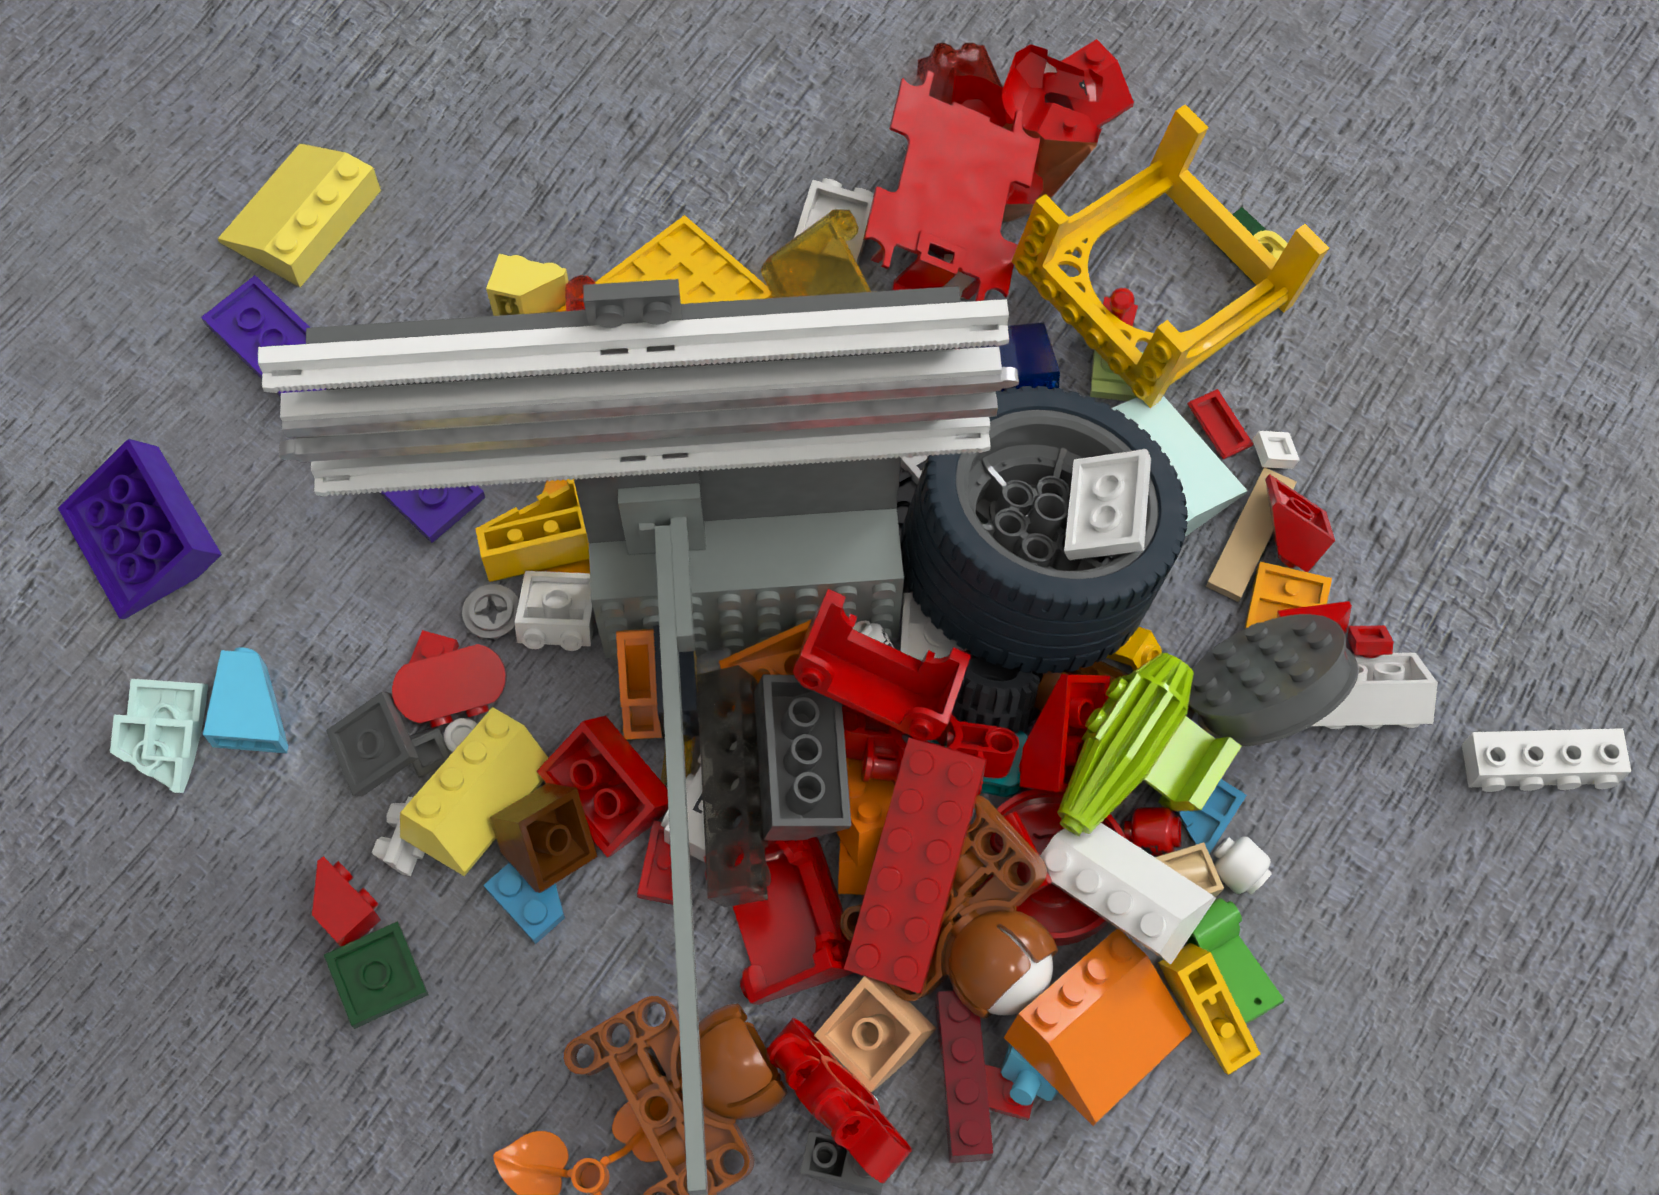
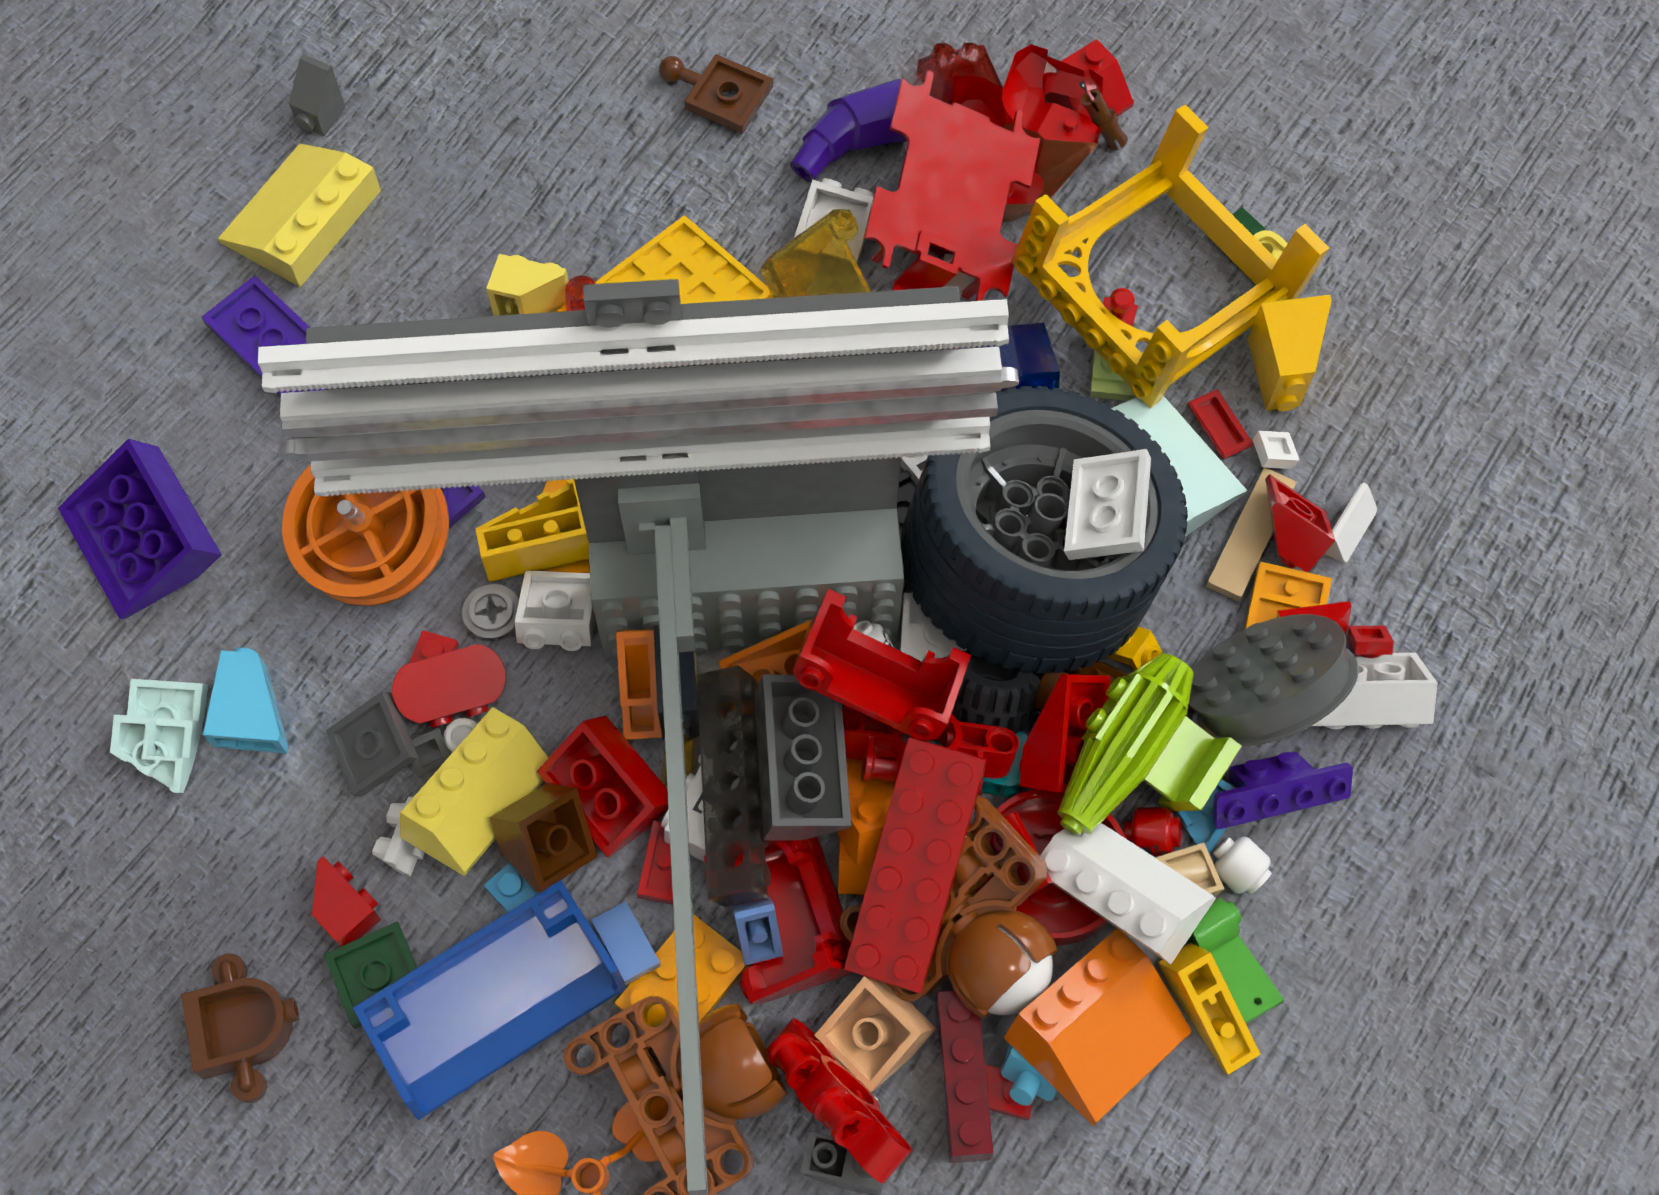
white brick [1462,728,1631,792] -> none
none -> reddish brown piece [181,953,299,1103]
none -> orange wheel [282,464,449,606]
none -> dark grey slope [289,54,345,136]
none -> blue slope [353,880,627,1121]
none -> medium blue slope [591,901,661,985]
none -> light orange plate [615,914,750,1027]
none -> reddish brown plate [659,54,773,134]
none -> medium blue slope [731,896,783,965]
none -> dark purple piece [790,78,907,182]
none -> reddish brown pin [1081,89,1128,151]
none -> dark purple bracket [1212,752,1353,829]
none -> yellow slope [1248,295,1332,412]
none -> white slope [1325,482,1377,564]

